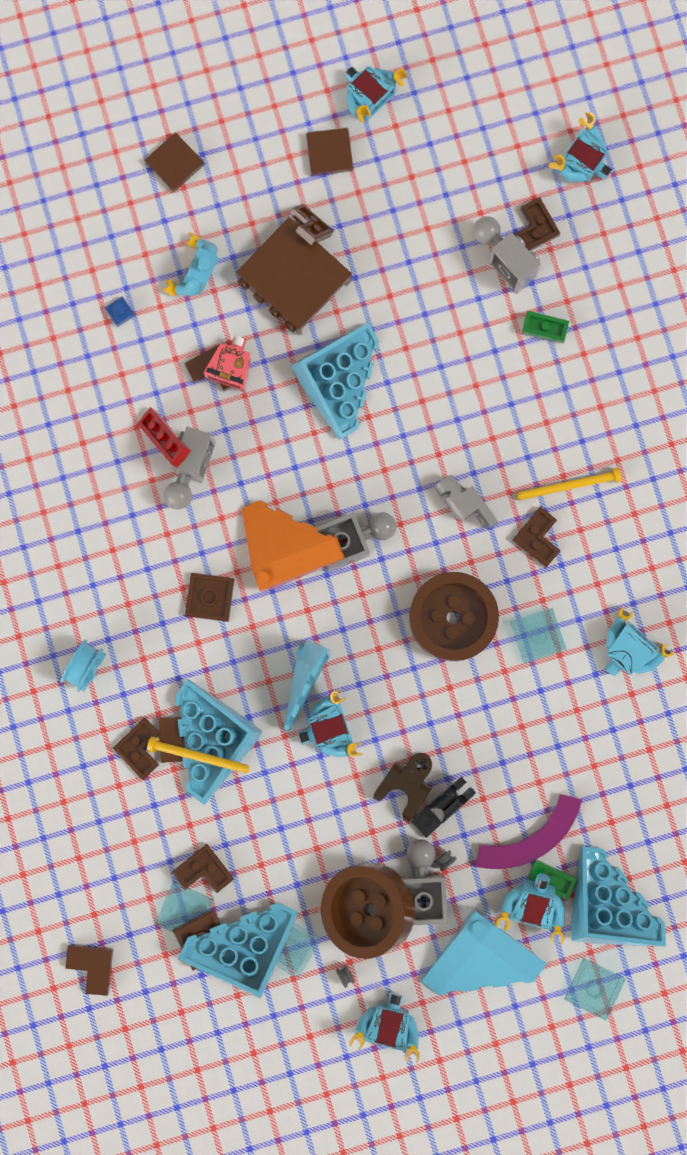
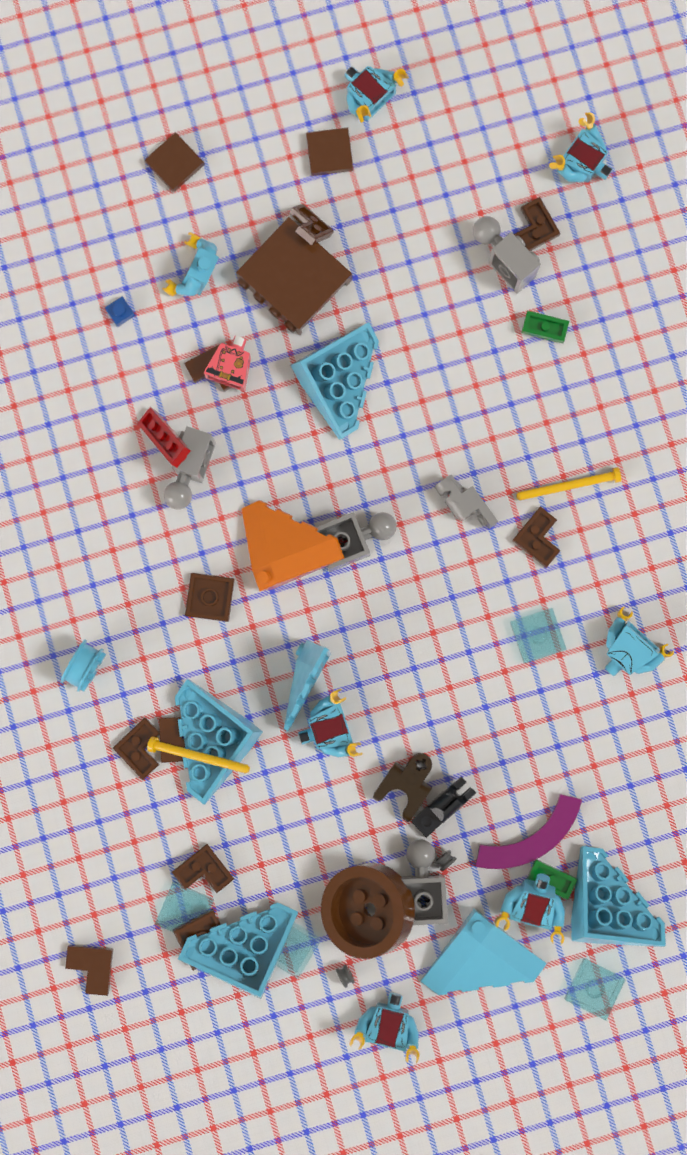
reddish brown brick [409,572,499,662] -> none

